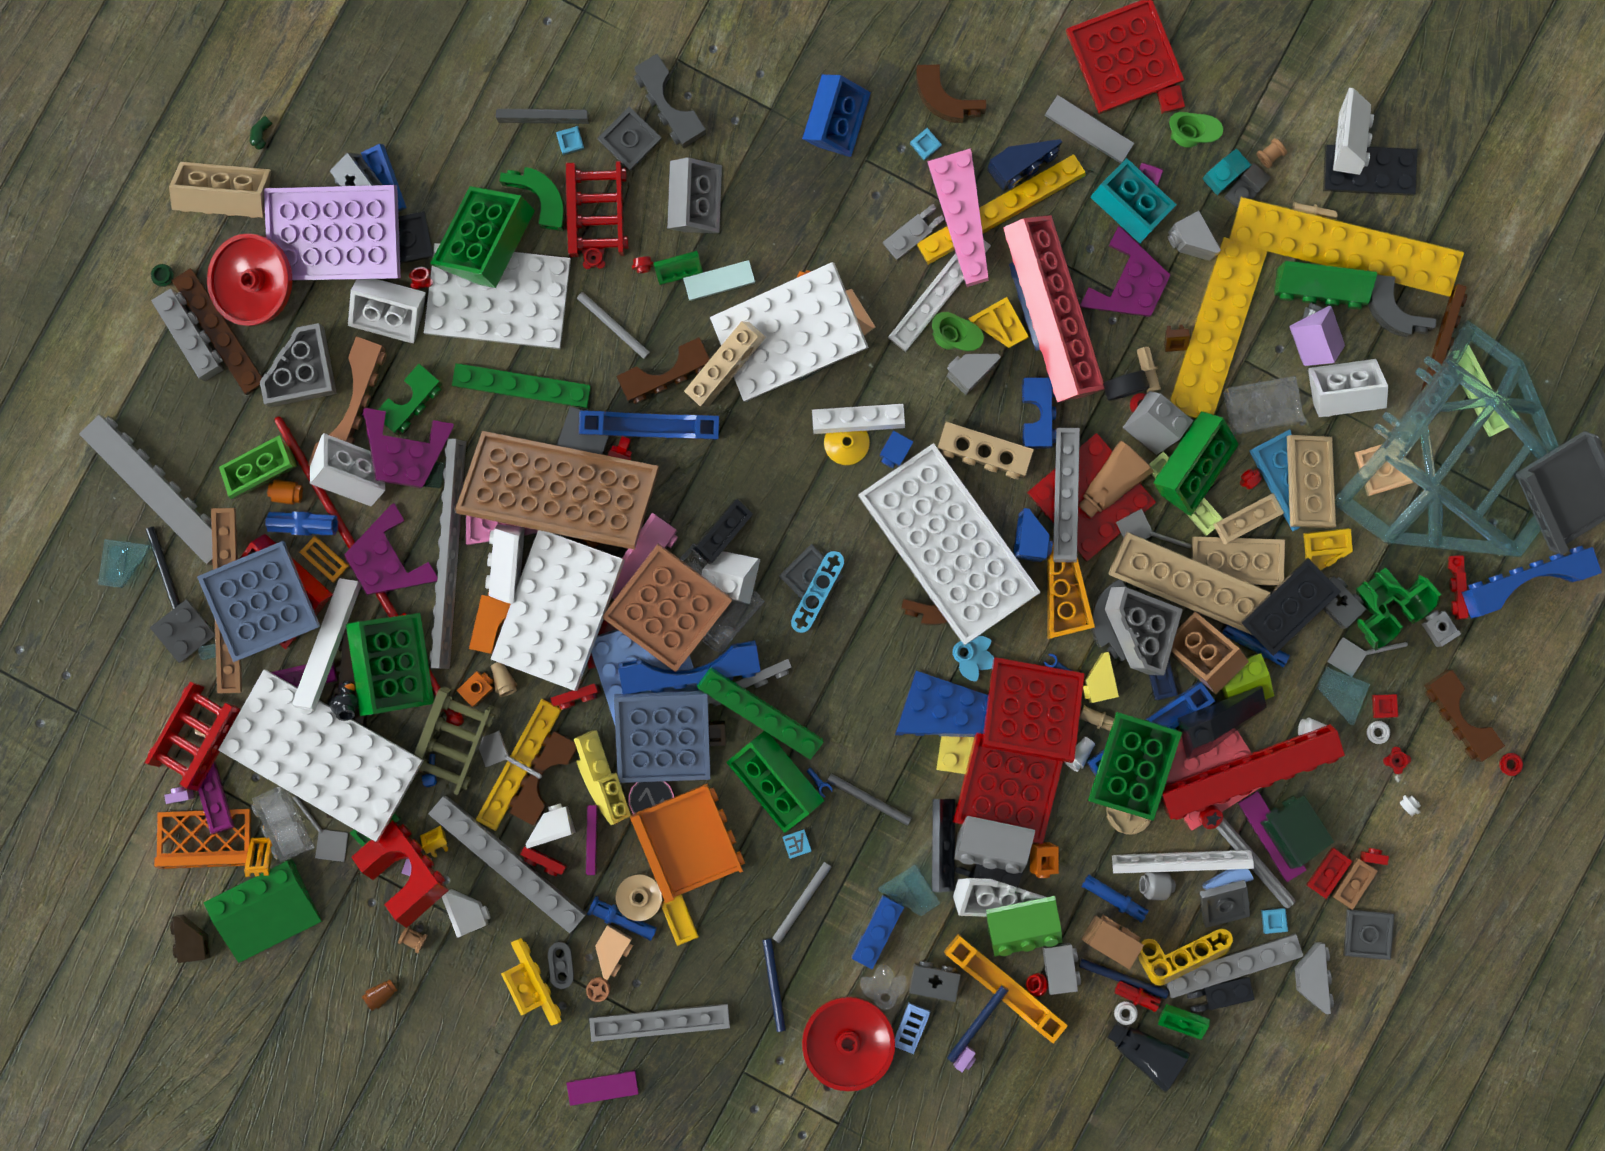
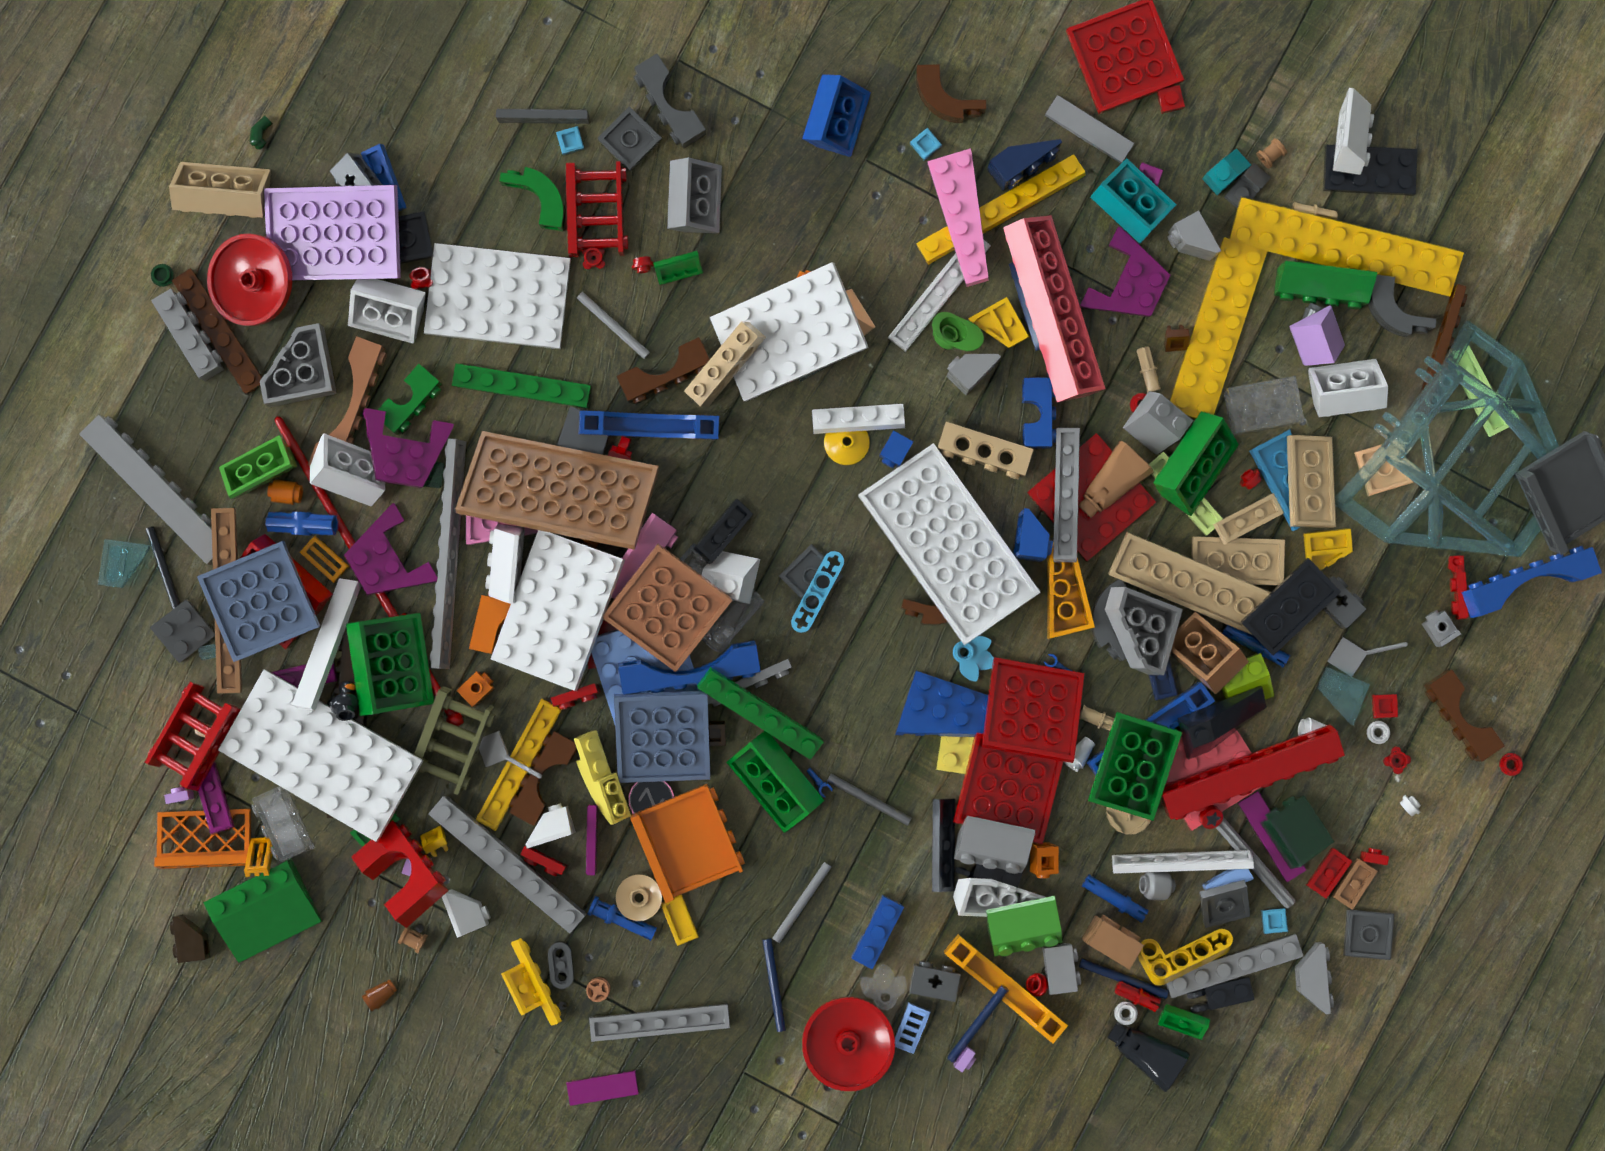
light grey piece [293,796,348,862] -> none
blue hand [422,754,437,787] -> none
green slope [430,186,535,288] -> none
tan cone [490,662,517,697] -> none
light nougat slope [595,924,633,980] -> none
light aqua tile [683,260,755,301] -> none
medium azure tile [782,829,811,859] -> none
clear light blue wing [878,864,940,916] -> none
light grey hinge [883,204,945,260] -> none
light yellow slope [1083,652,1119,703] -> none
black tyre [1103,370,1150,401] -> none
light grey piece [1116,509,1192,548] -> none
bright green piece [1169,112,1223,148] -> none
green piece [1356,568,1441,651] -> none

